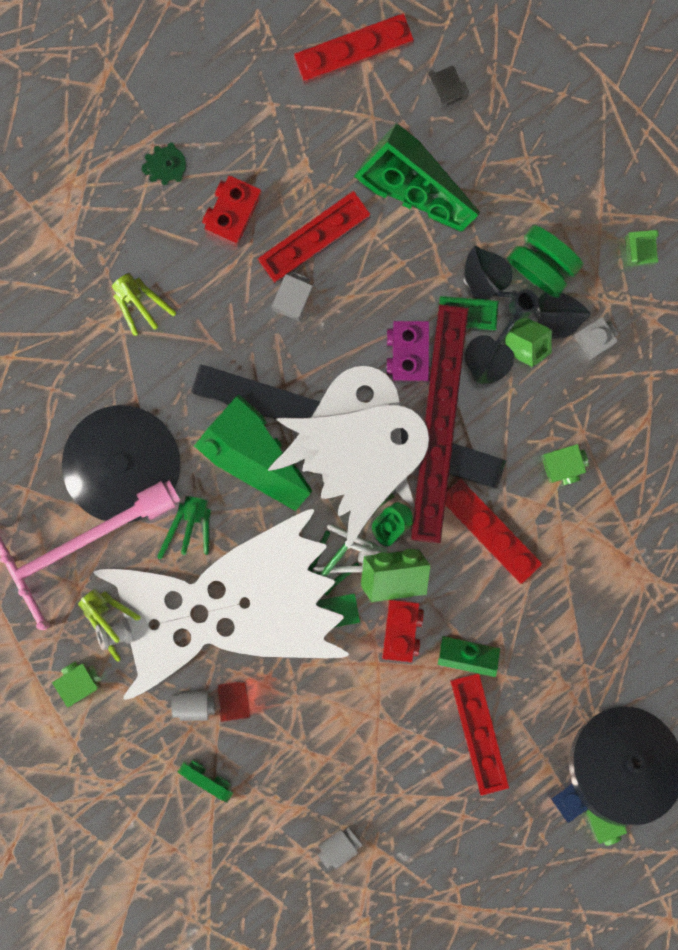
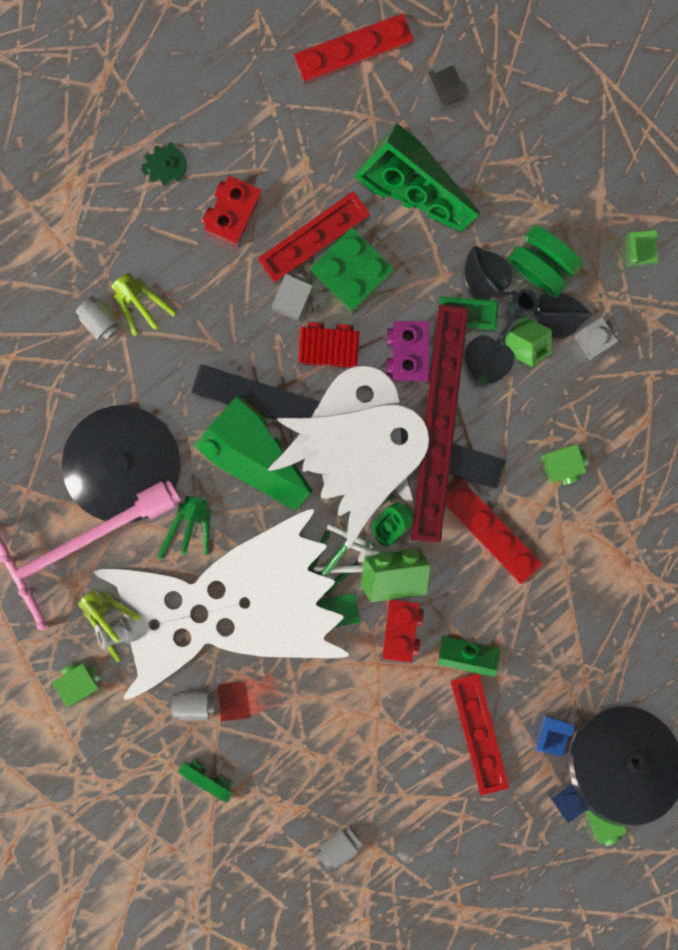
none -> light grey brick [76,296,119,340]
none -> red brick [298,322,360,368]
none -> green brick [310,227,394,314]
none -> blue panel [534,715,575,757]

